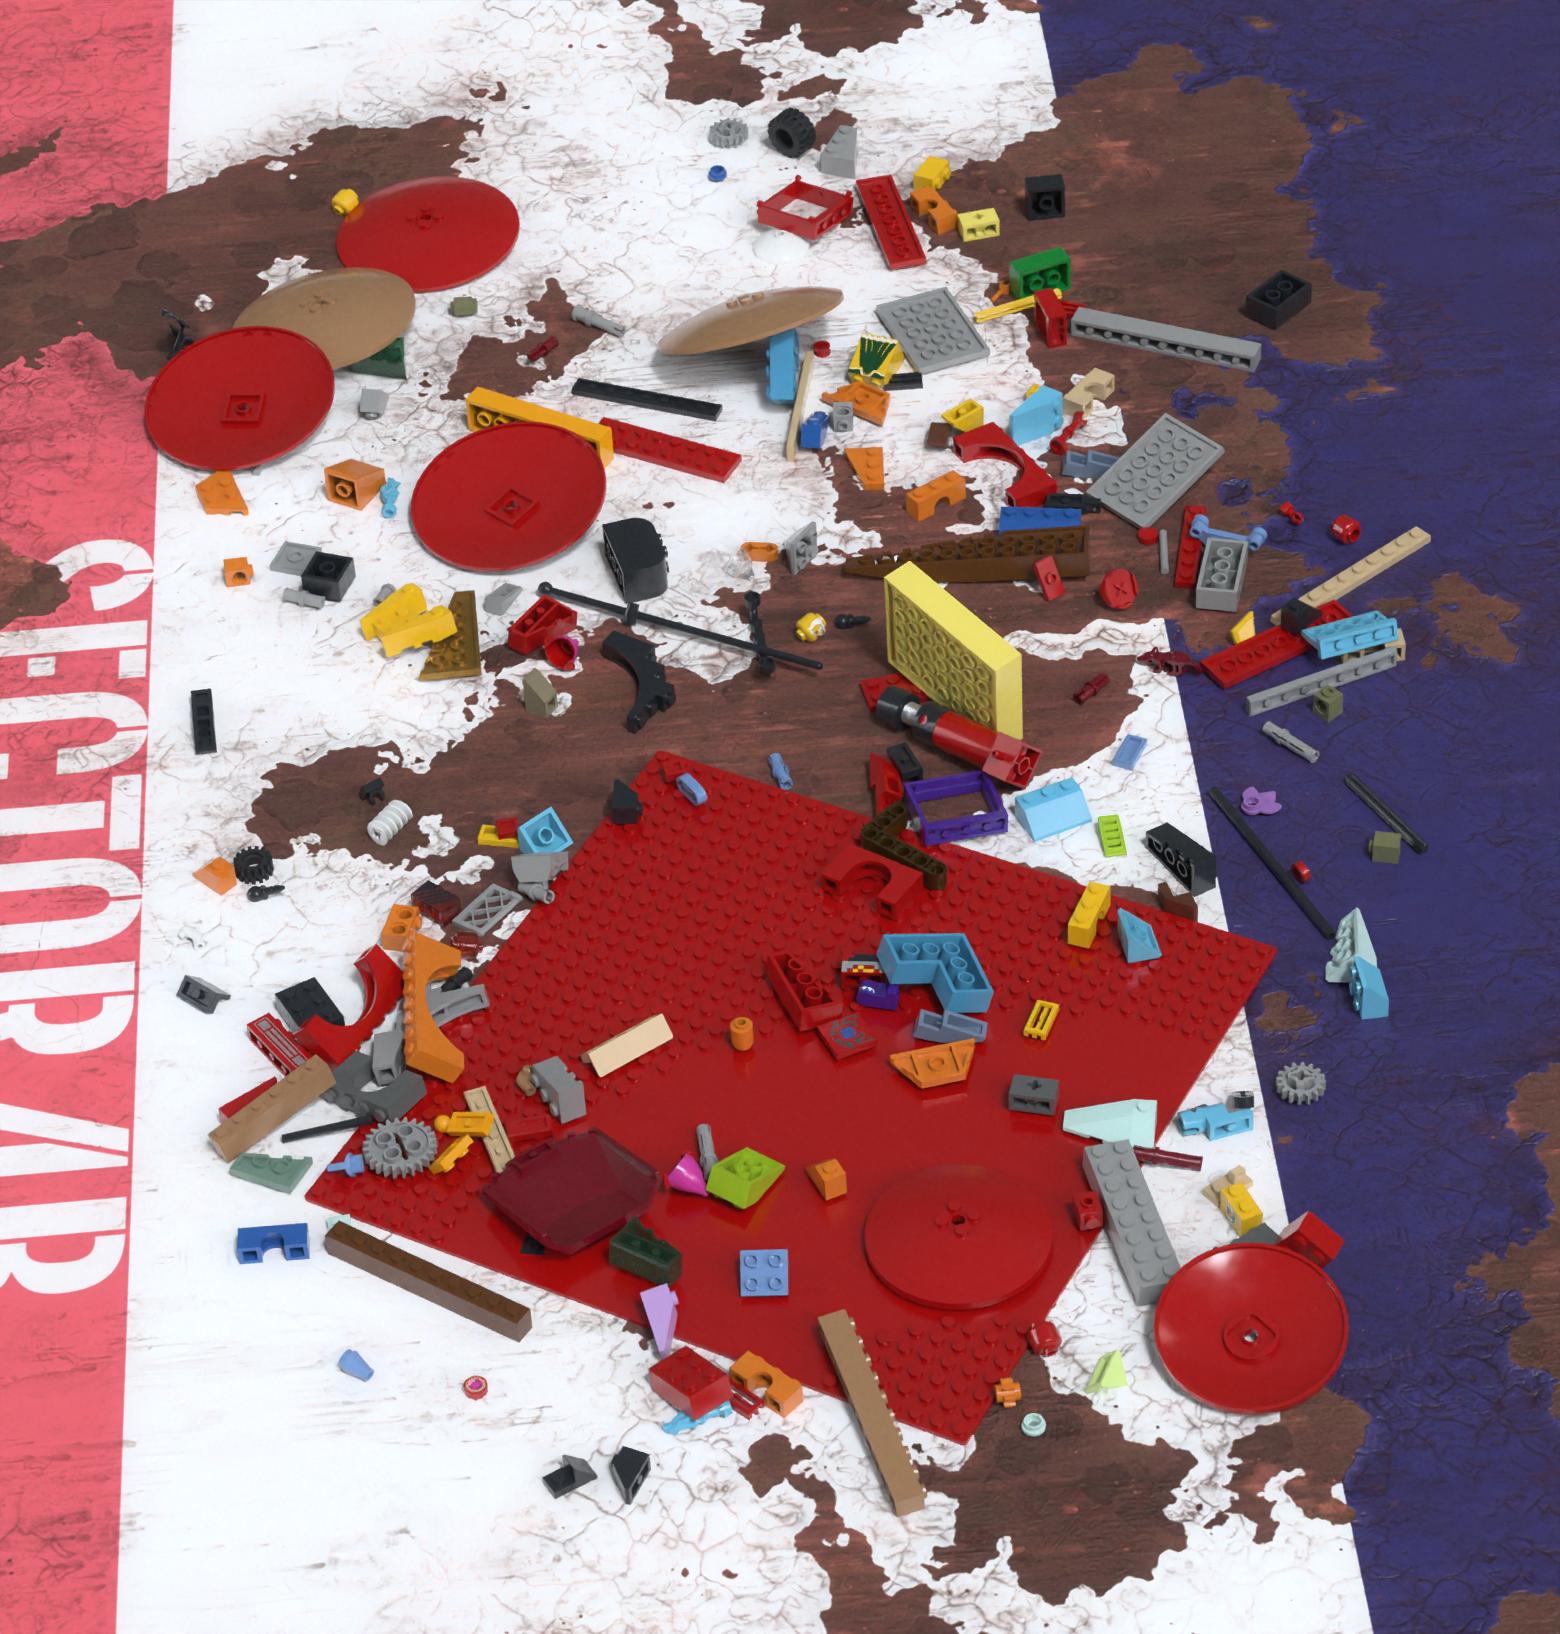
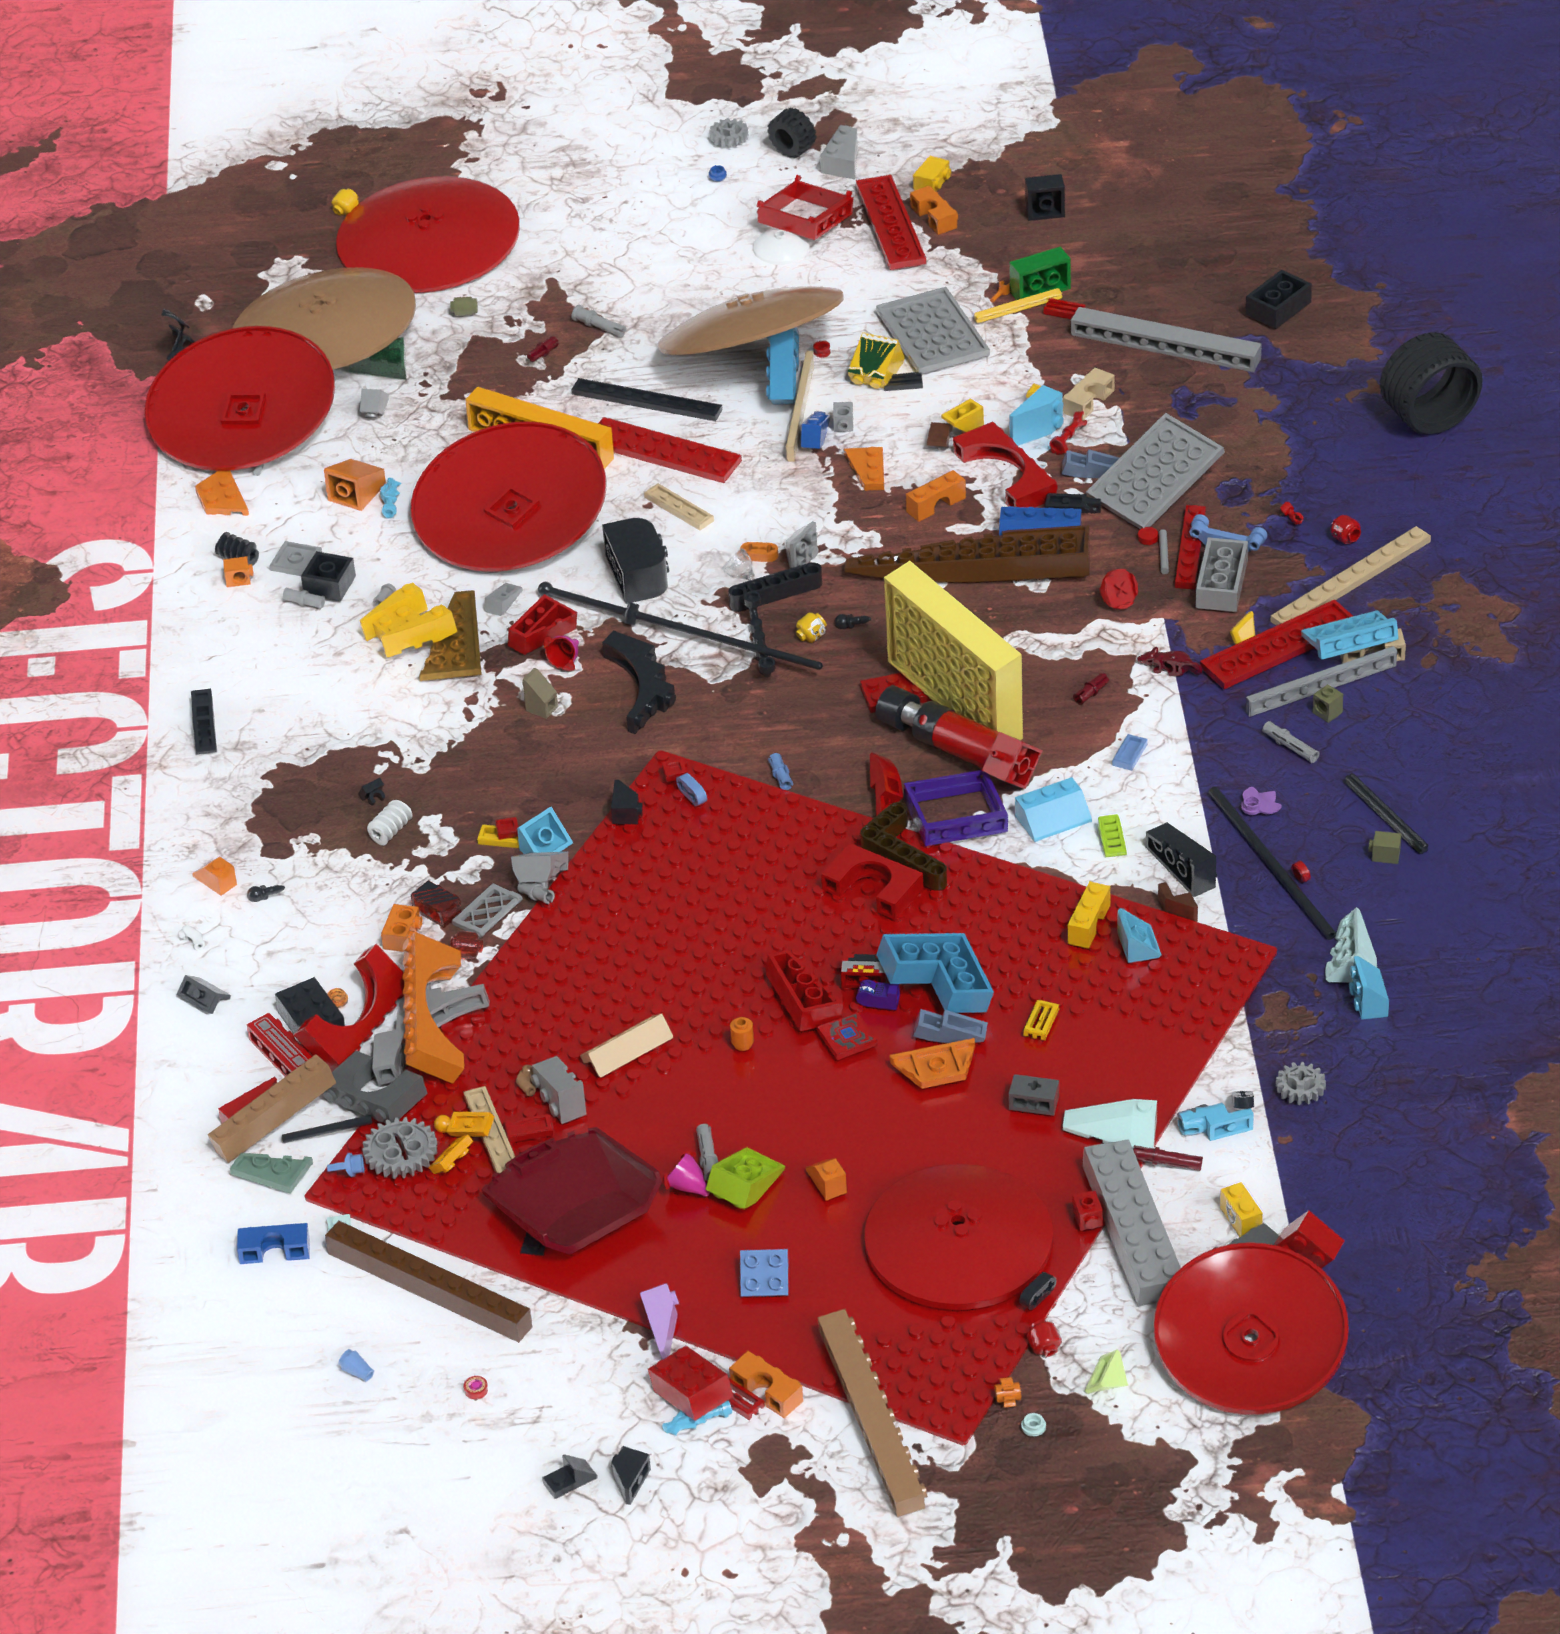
black tyre [233,846,274,885] -> none
black pin [439,966,473,992] -> none
wedge [609,1216,682,1288] -> none
orange wing [822,381,890,426] -> none
black panel [887,742,923,781] -> none
light yellow brick [958,208,1000,242] -> none
red plate [1032,555,1065,601] -> none
red window [1034,288,1067,349] -> none
tan hinge [1203,1164,1253,1208] -> none
black slope [1280,598,1323,635] -> none
none -> black piece [215,532,259,566]
none -> clear orange plate [328,988,349,1008]
none -> tan tile [644,483,714,531]
none -> black beam [728,562,822,612]
none -> black beam [1019,1272,1057,1310]
none -> black tyre [1380,332,1483,435]

